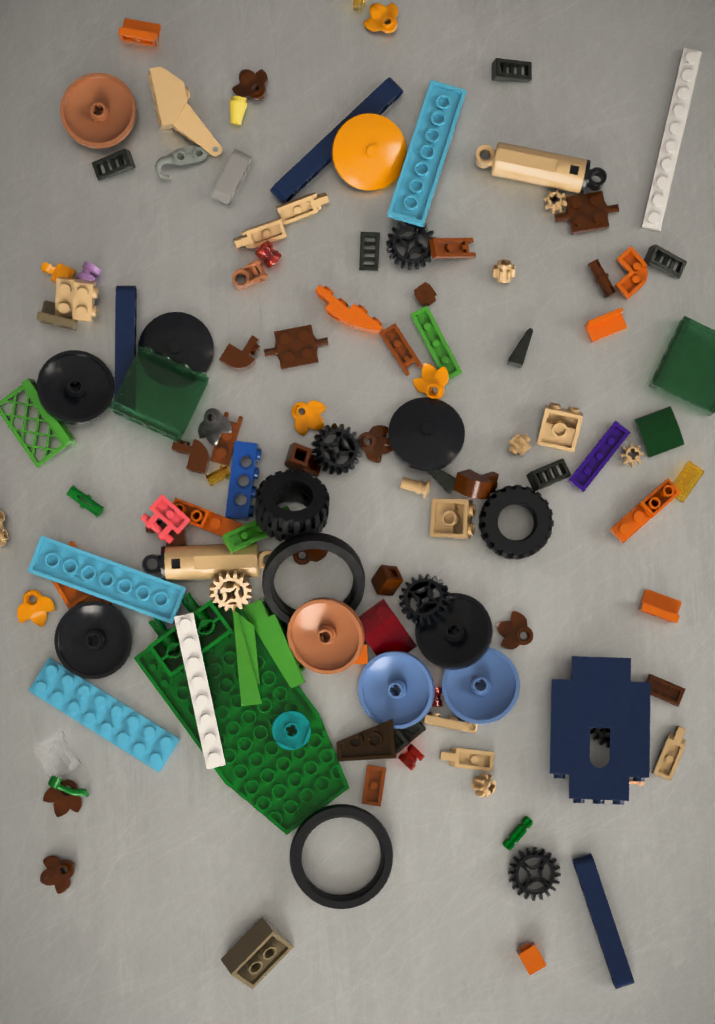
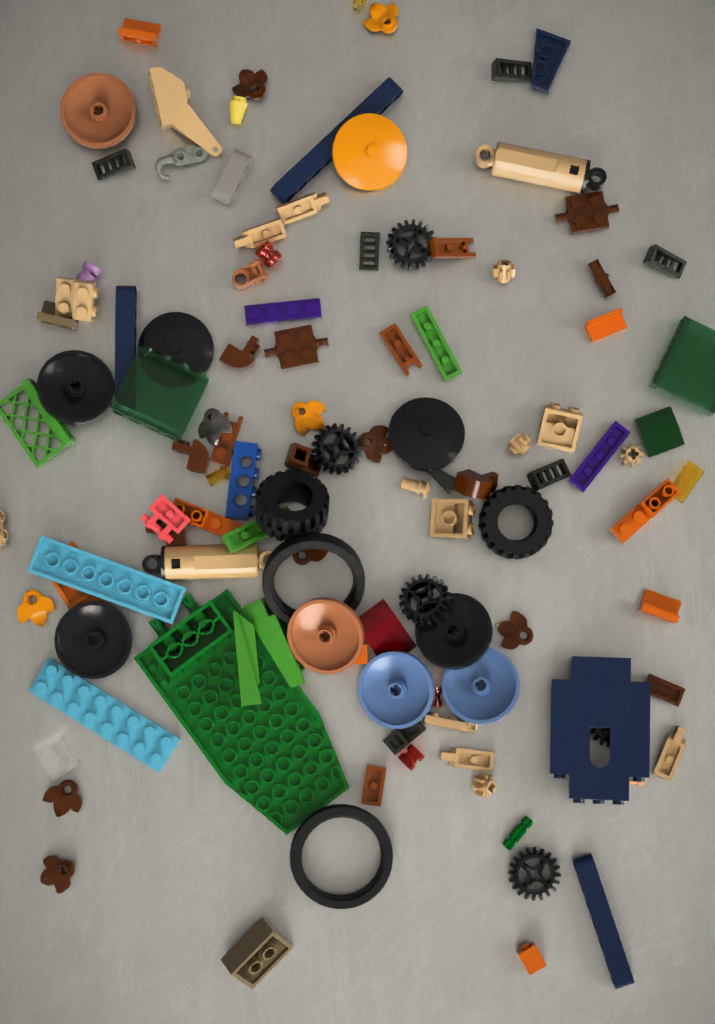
light orange plate [40,262,76,283] -> none
green piece [48,775,89,797] -> none
green pin [66,485,105,518] -> none
white plate [174,612,226,769] -> none
tan gear [210,570,252,611] -> none
teal plate [272,711,311,750] -> none
orange slope [315,285,383,334] -> none
dark brown wing [336,719,396,762] -> none
reddish brown panel [371,565,404,596] -> none
medium azure plate [387,80,467,227] -> none
light orange plate [413,363,449,399] -> none
reddish brown piece [414,282,437,306] -> none
pearl dark grey slope [507,328,533,368] -> none
tan gear [543,189,567,214] -> none
orange plate [615,246,648,300] -> none
white plate [641,48,702,232] -> none
none -> dark purple plate [244,298,322,326]
none -> dark blue wing [531,28,571,93]

